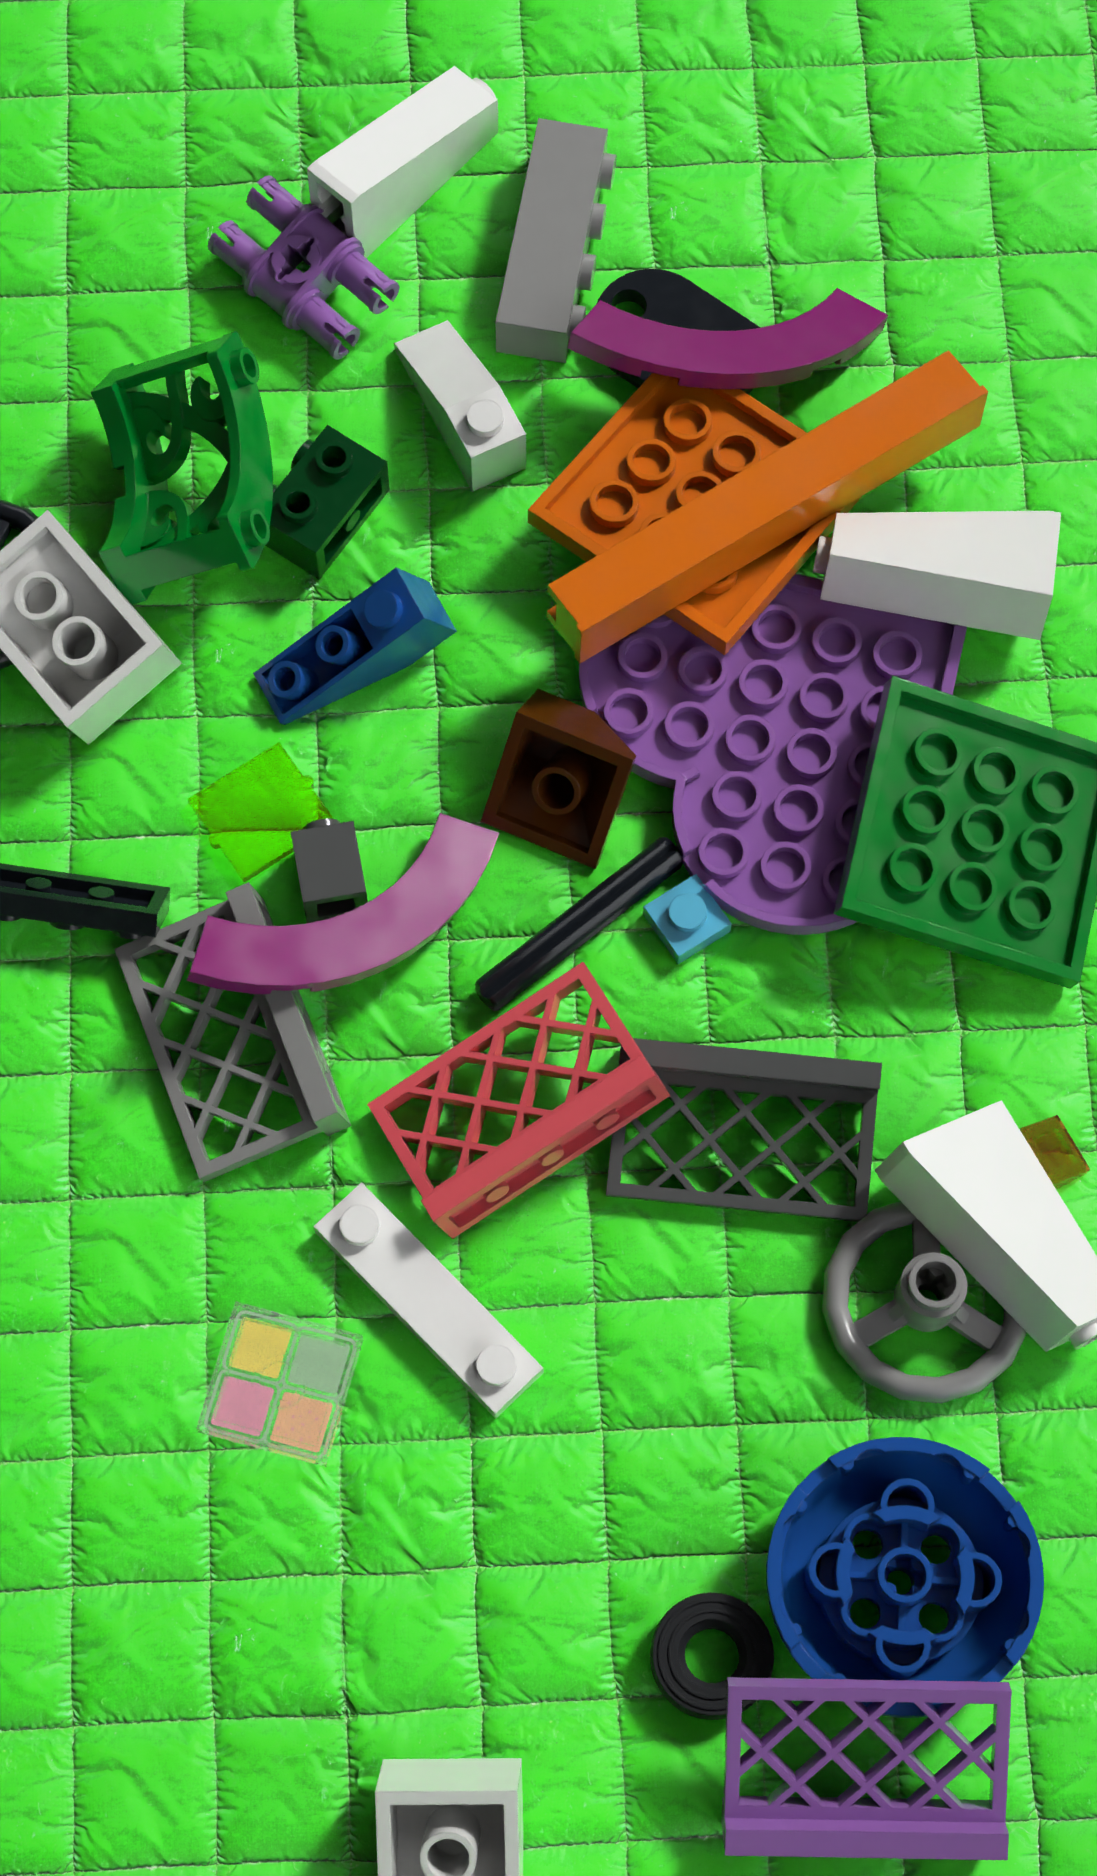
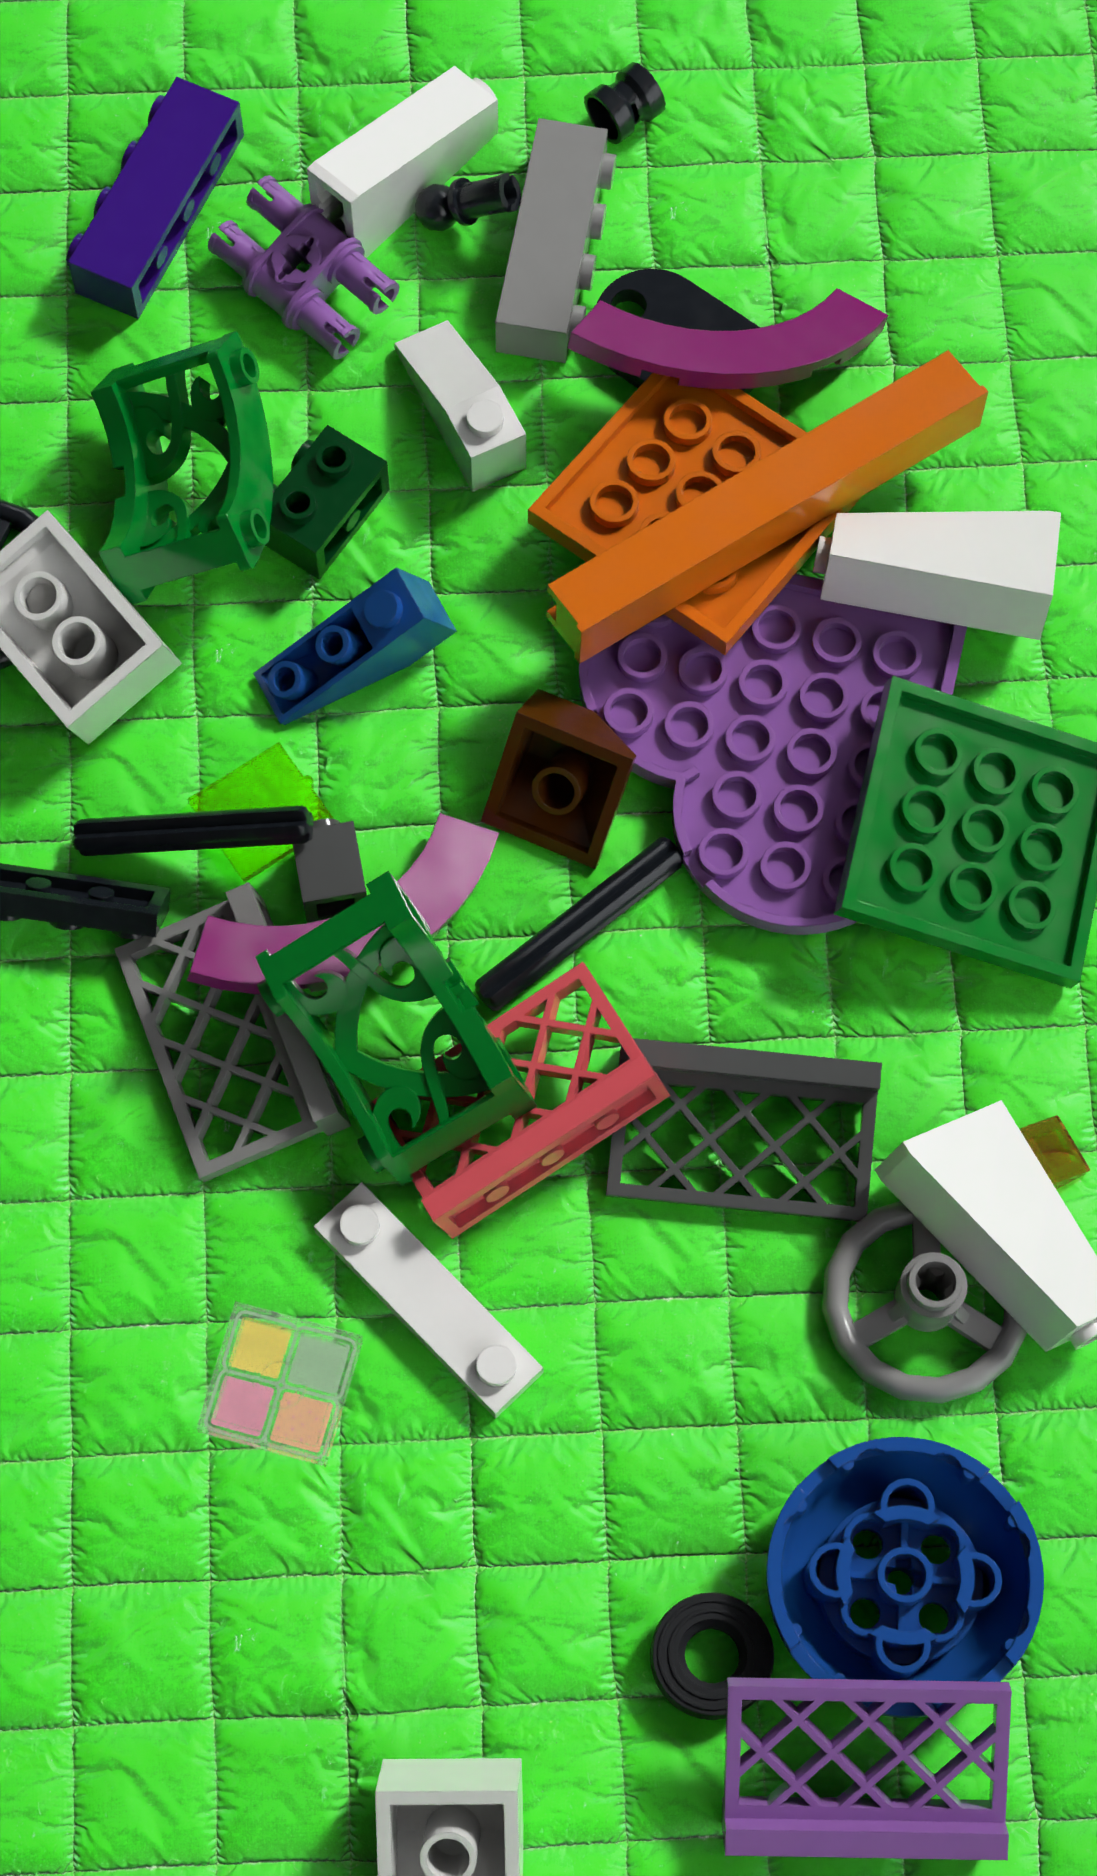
medium azure plate [643,874,732,964] -> none
none -> dark purple brick [66,77,244,319]
none -> black axle [72,805,314,856]
none -> green fence [255,871,537,1186]
none -> black pin [415,173,521,231]
none -> black wheel [584,62,666,144]

